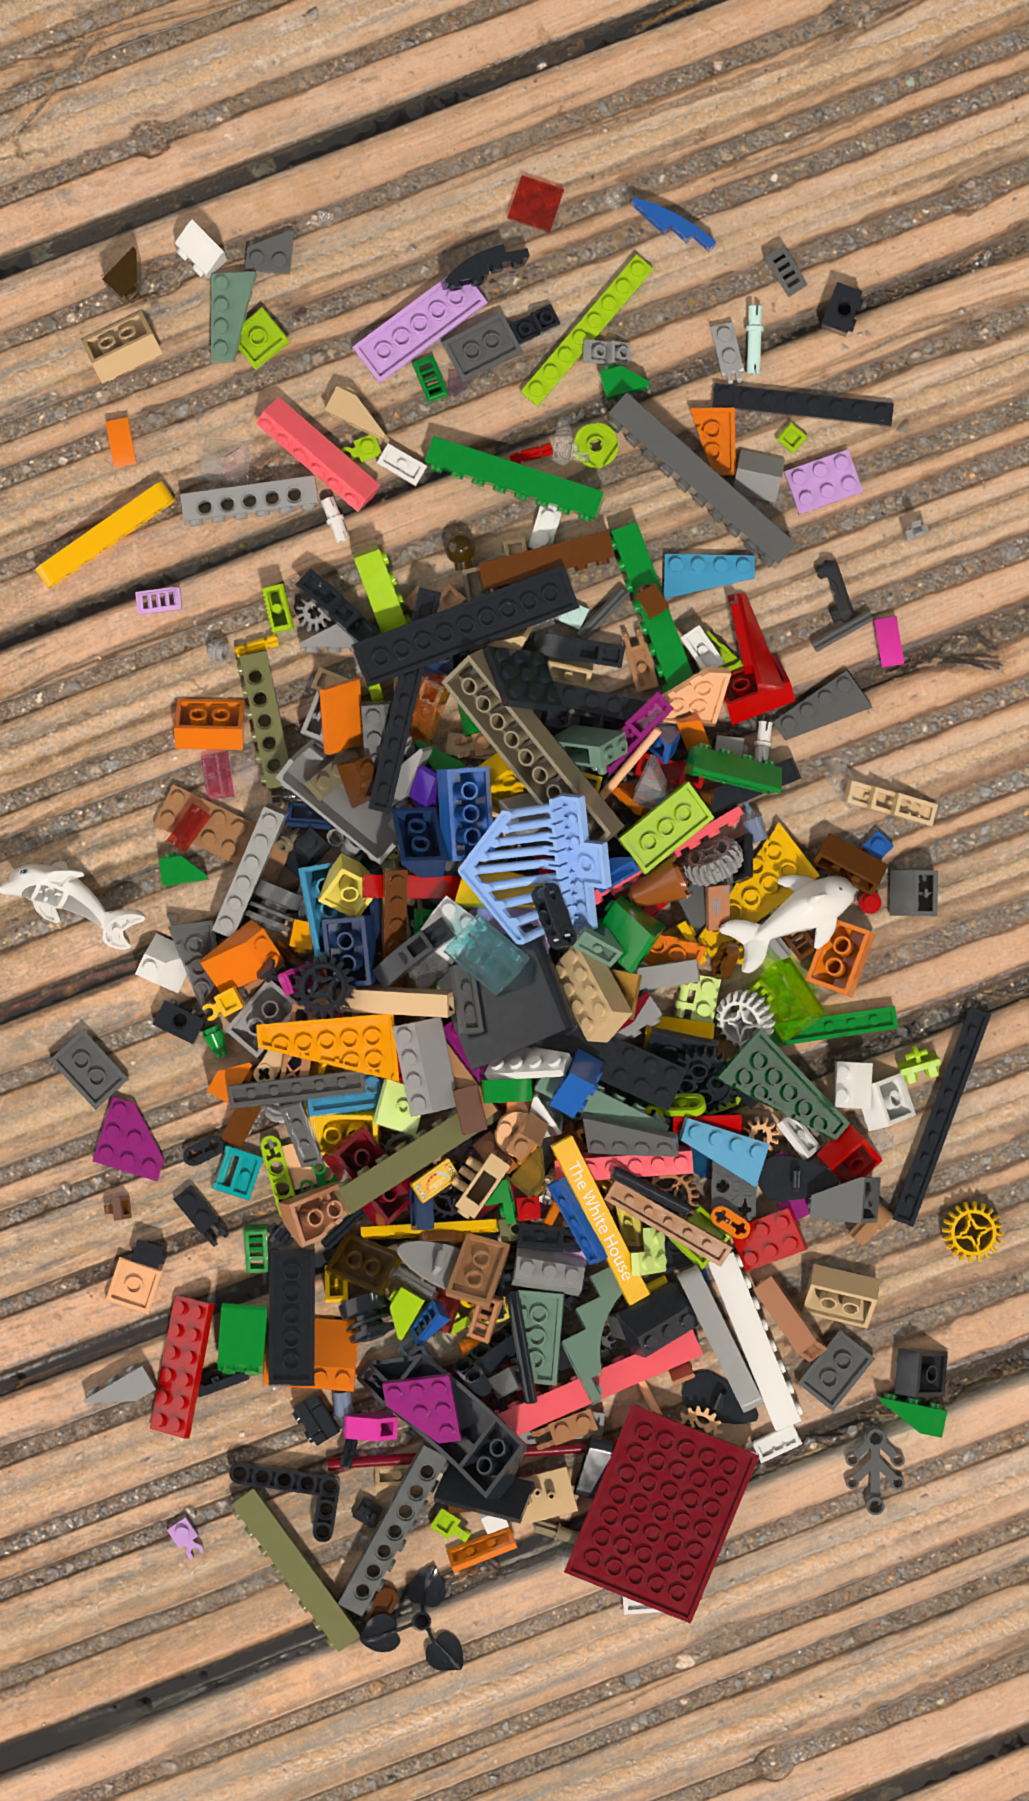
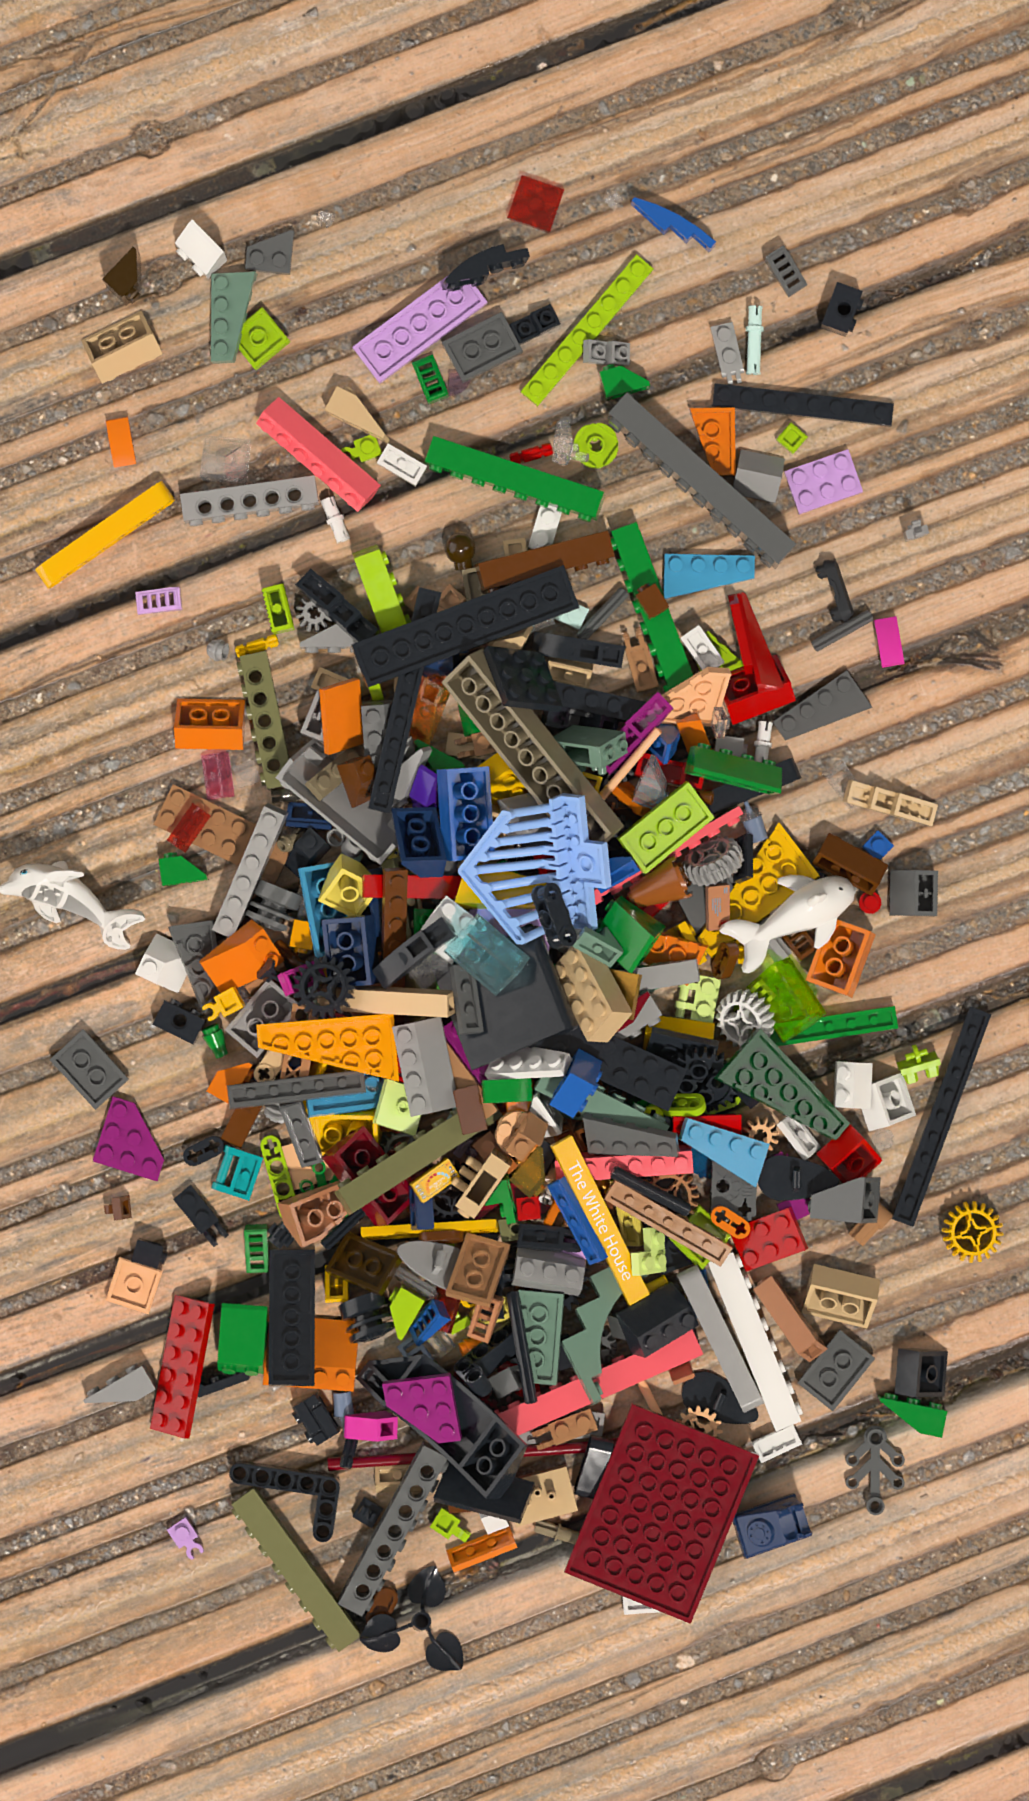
none -> clear plate [711,707,730,739]
none -> dark blue piece [733,1493,812,1559]

